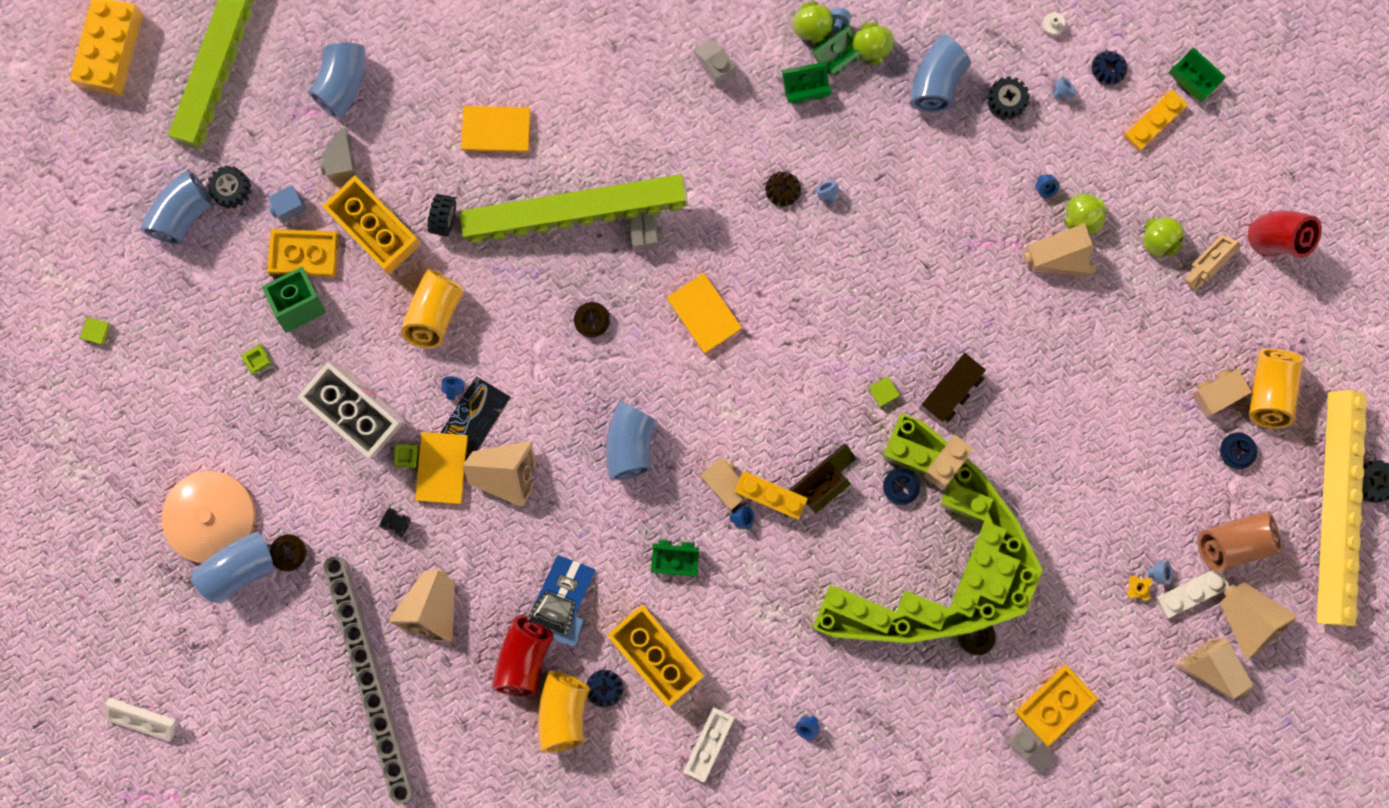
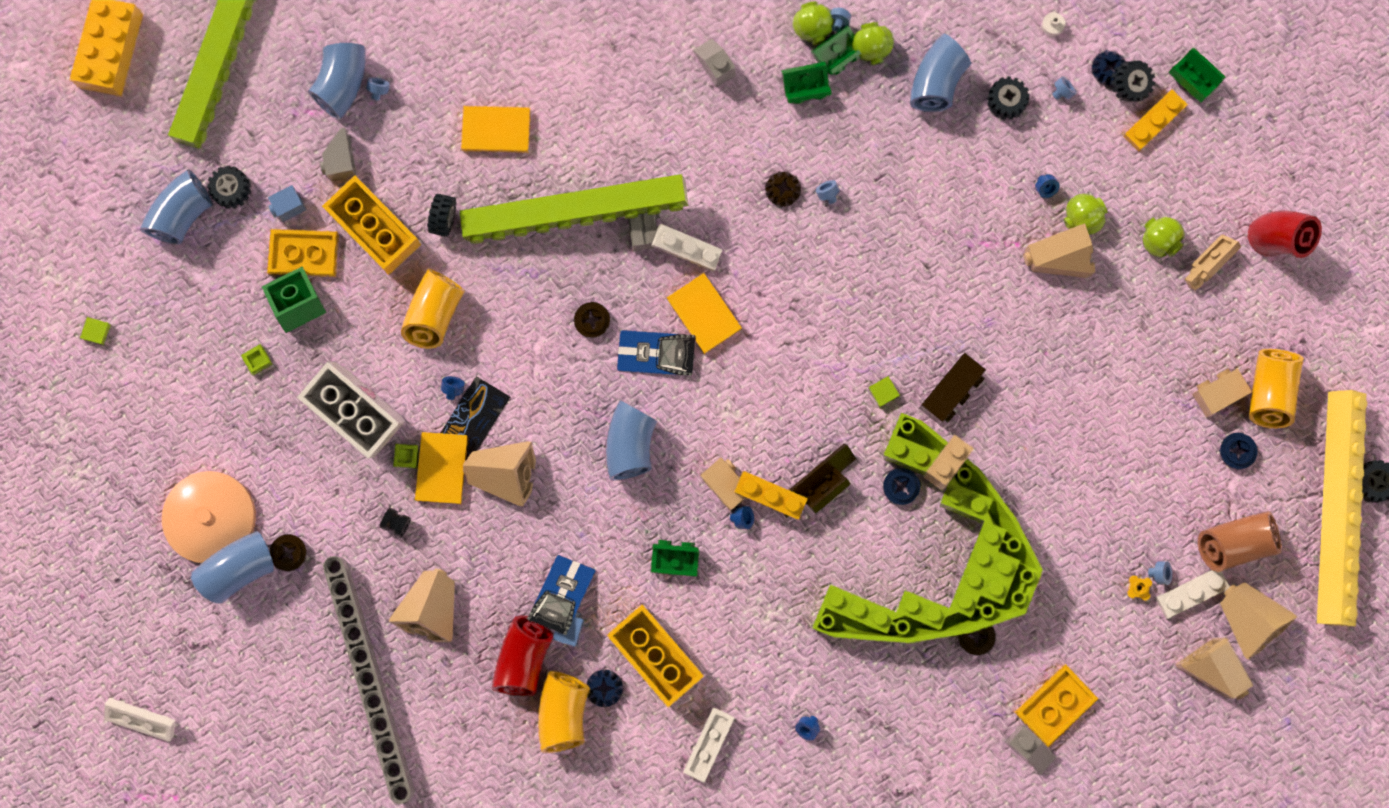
none -> medium blue tile [366,77,390,100]
none -> sticker [617,330,695,376]
none -> white plate [652,224,722,271]
none -> black wheel [1111,61,1156,102]

